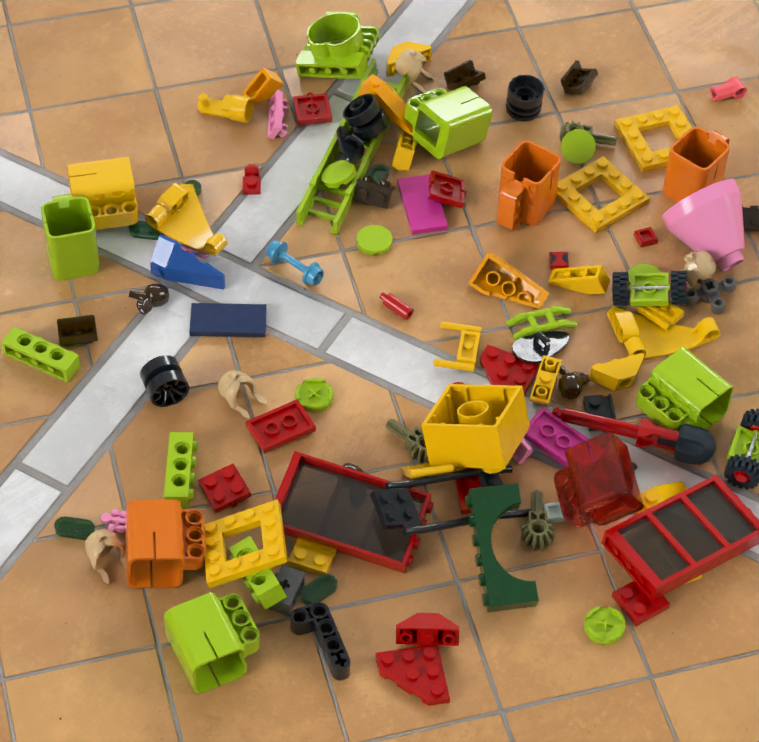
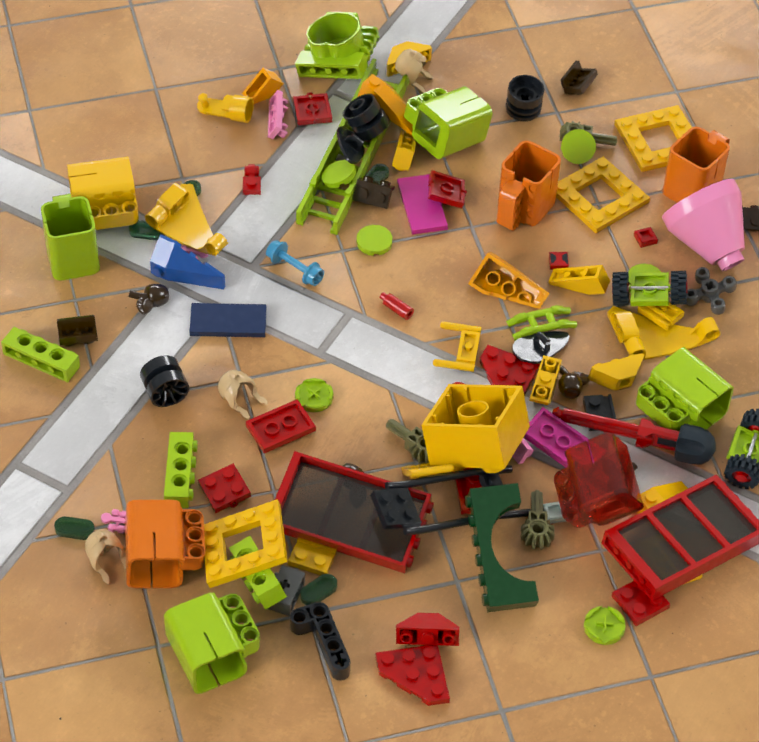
dark brown bracket [444,60,486,90] -> none
tan hair [679,250,716,289] -> none
coral piece [710,76,747,101] -> none

